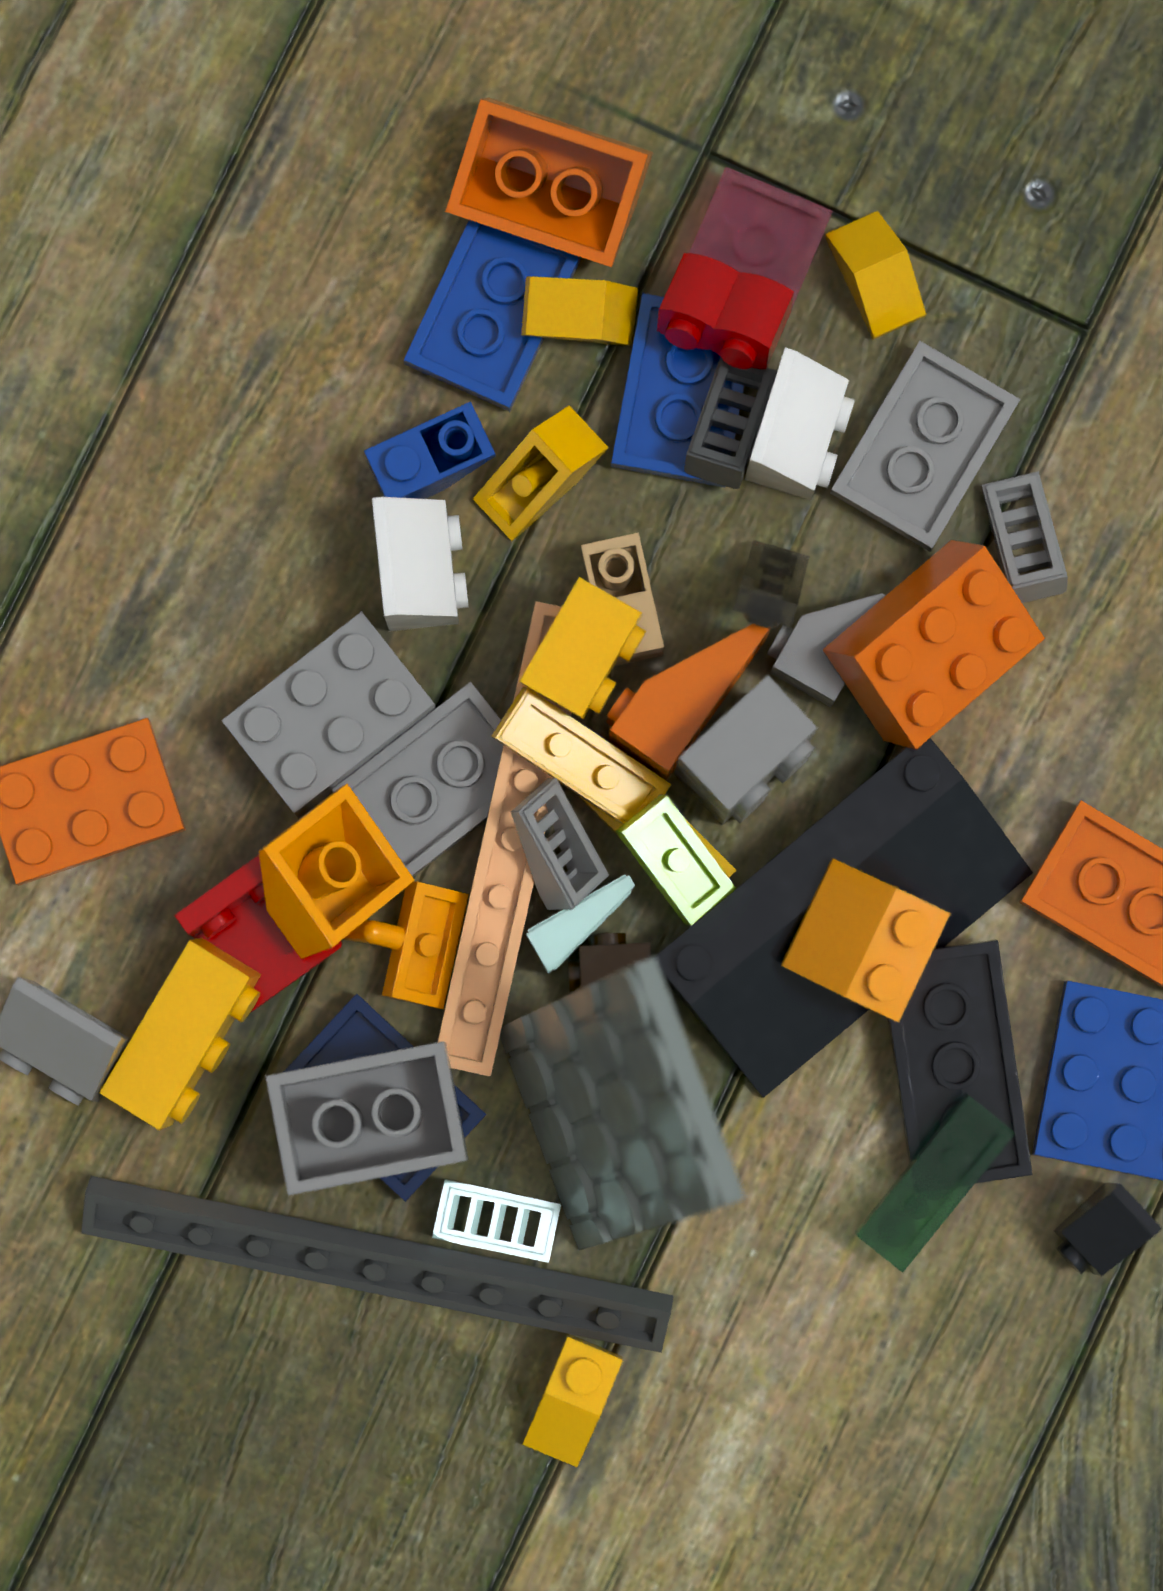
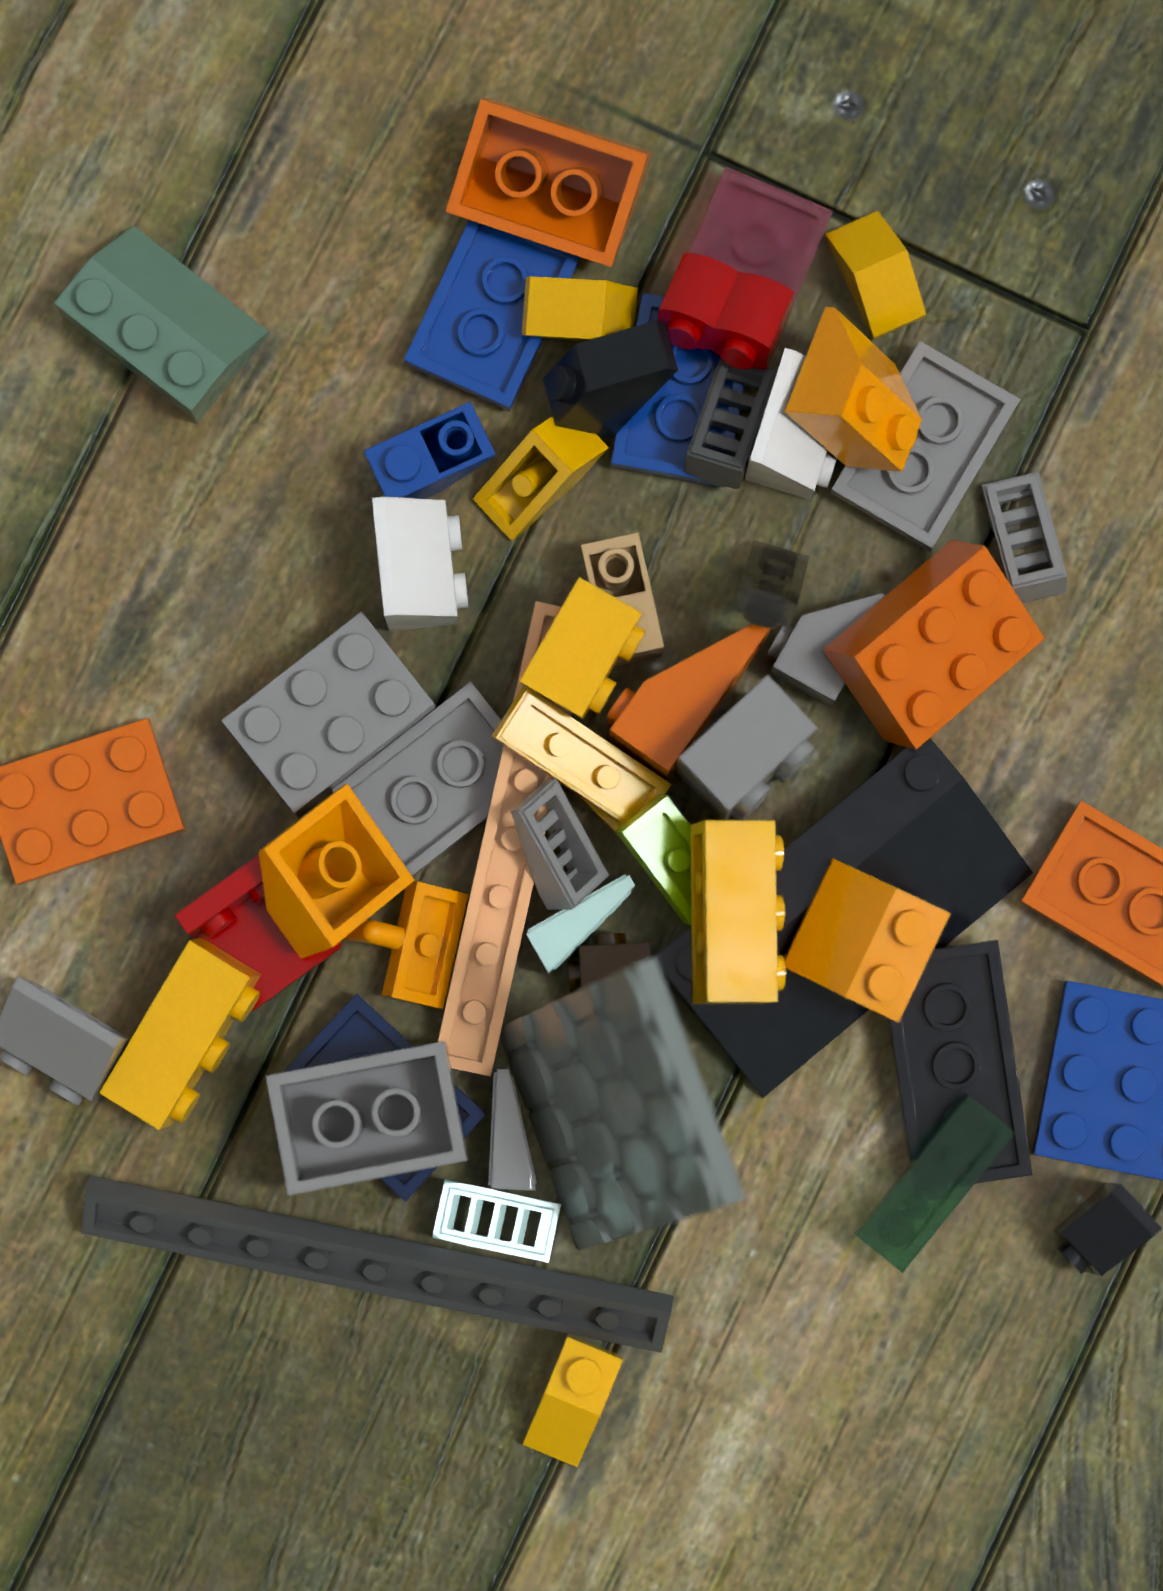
none -> sand green slope [54,226,270,424]
none -> light grey slope [488,1069,537,1191]
none -> black slope [543,321,678,438]
none -> yellow brick [690,820,786,1004]
none -> light orange slope [785,307,922,472]

